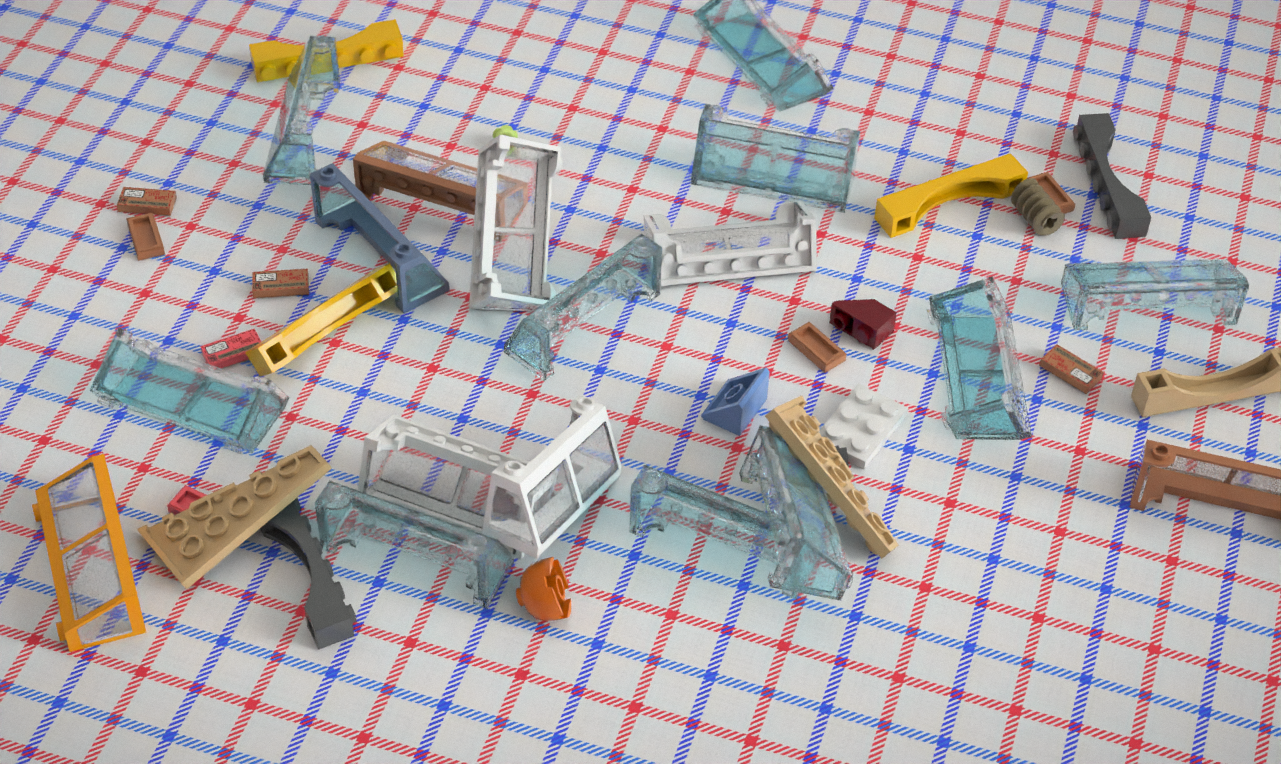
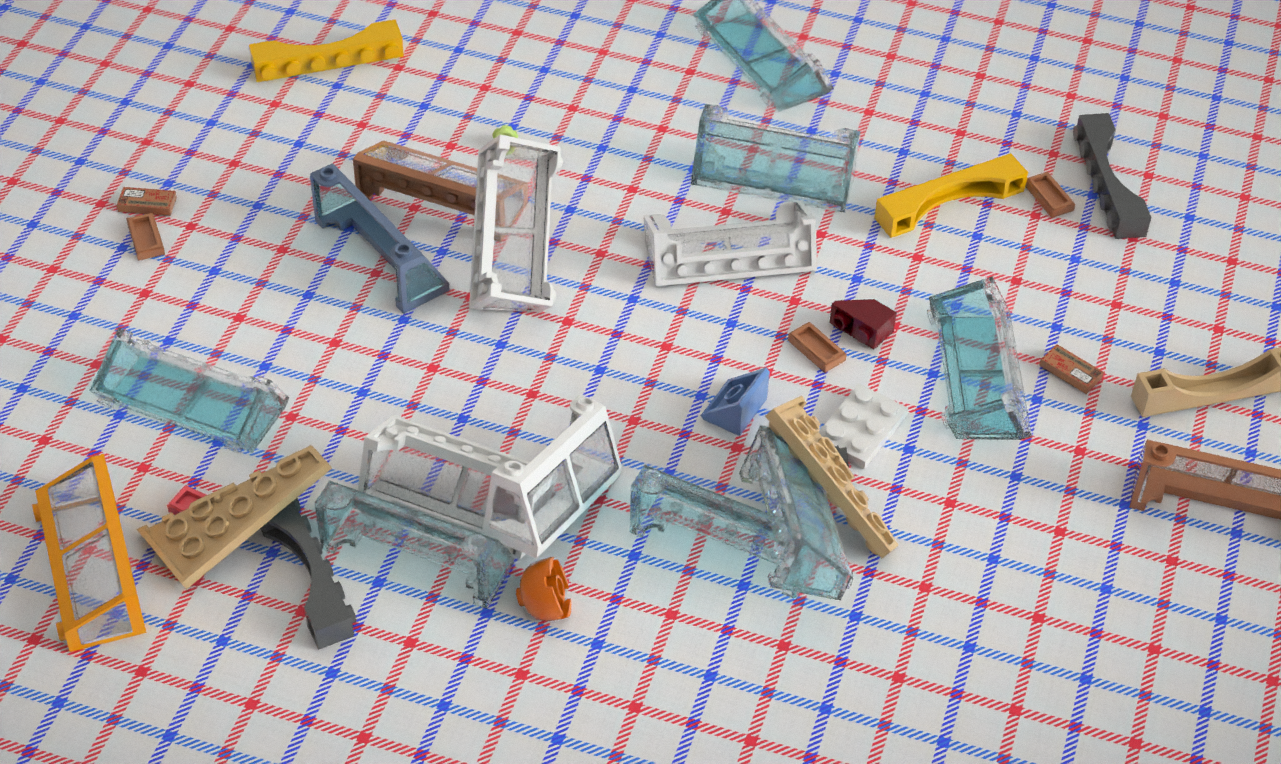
coral tile [200,329,261,372] -> none
yellow arch [245,263,399,376] -> none
nougat tile [252,268,309,298] -> none
windscreen [263,35,341,185] -> none
clear windscreen [504,234,662,381] -> none
dark tan piece [1011,178,1065,236] -> none
clear windscreen [1061,259,1249,330] -> none

